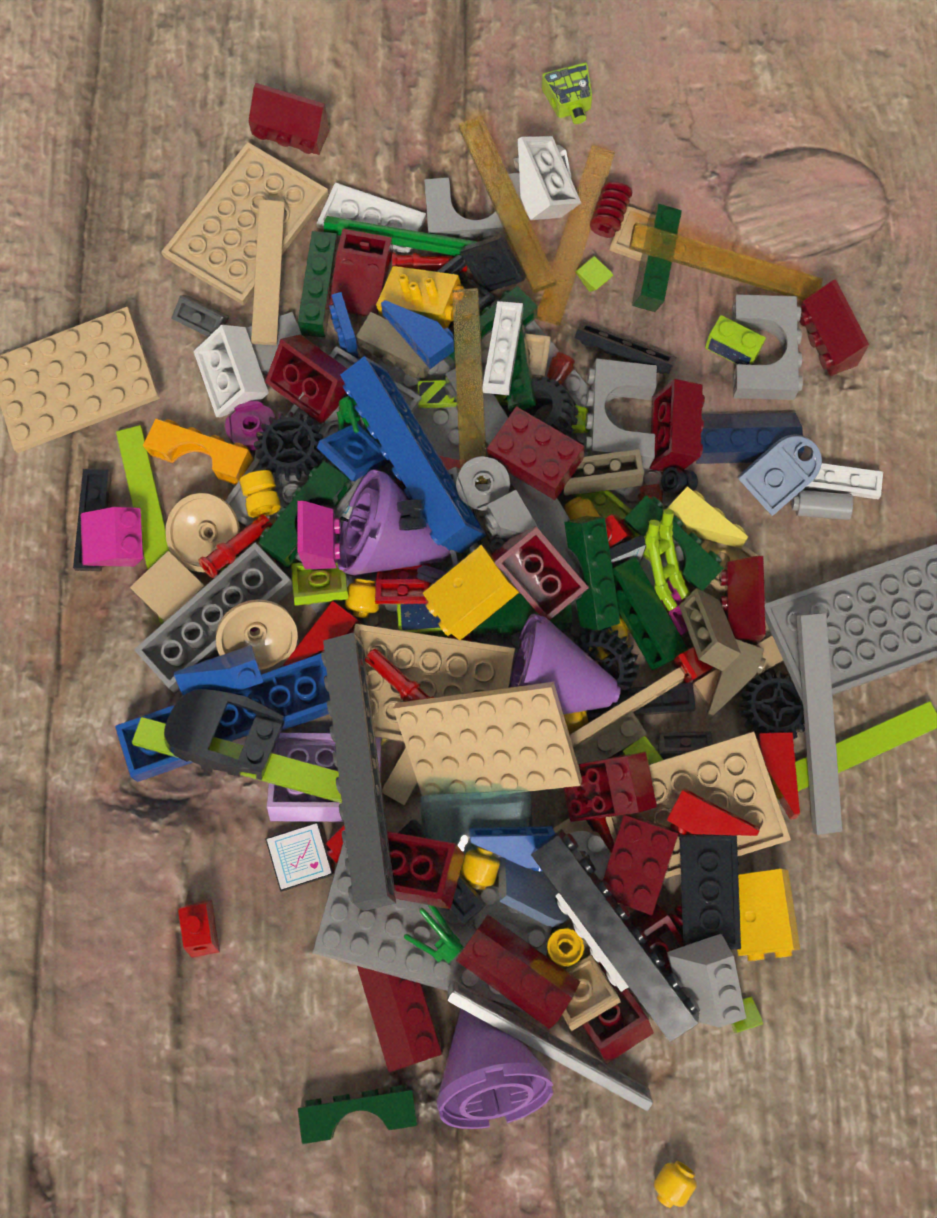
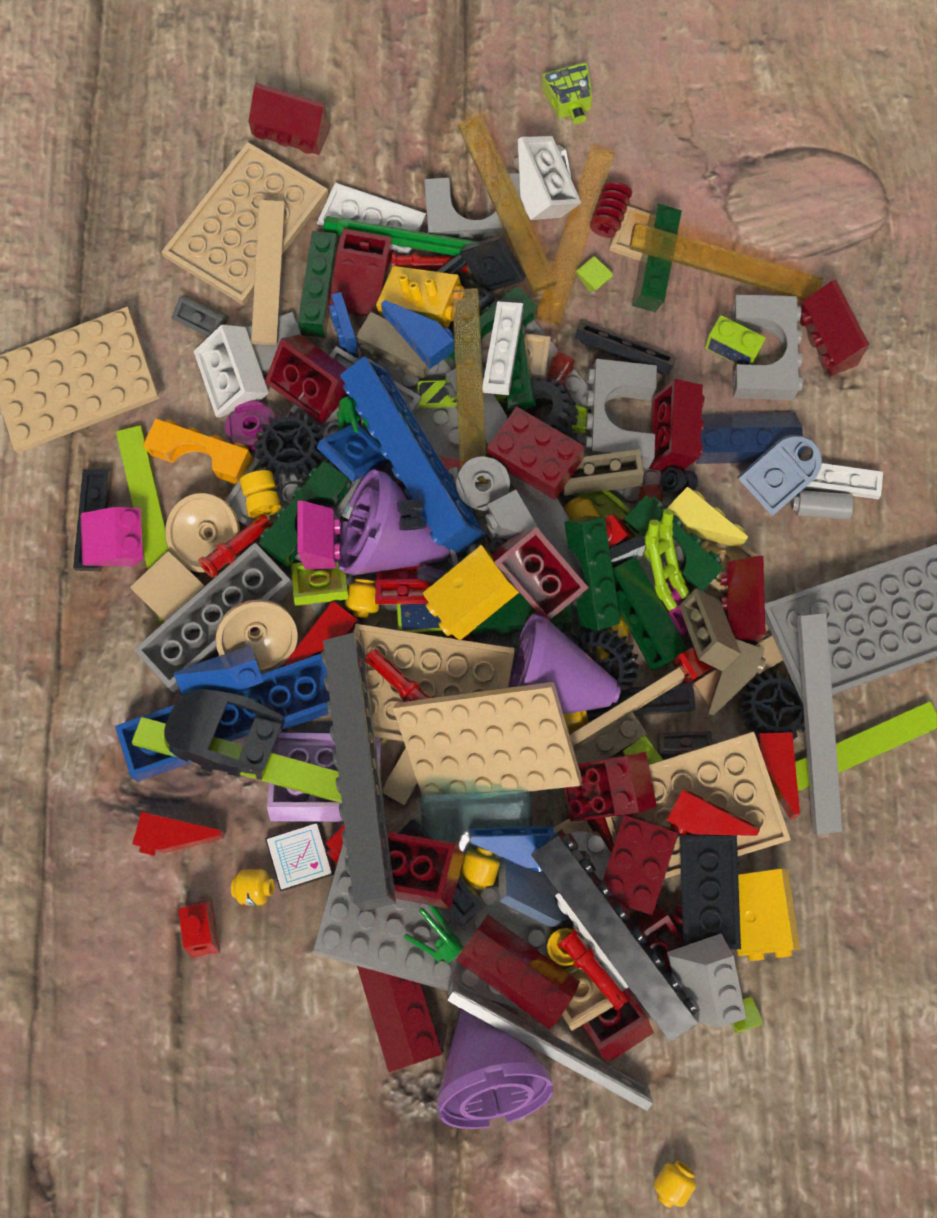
dark green arch [298,1085,418,1144] -> none
none -> red slope [132,812,225,856]
none -> yellow head [231,869,275,905]
none -> red pin [557,928,630,1010]

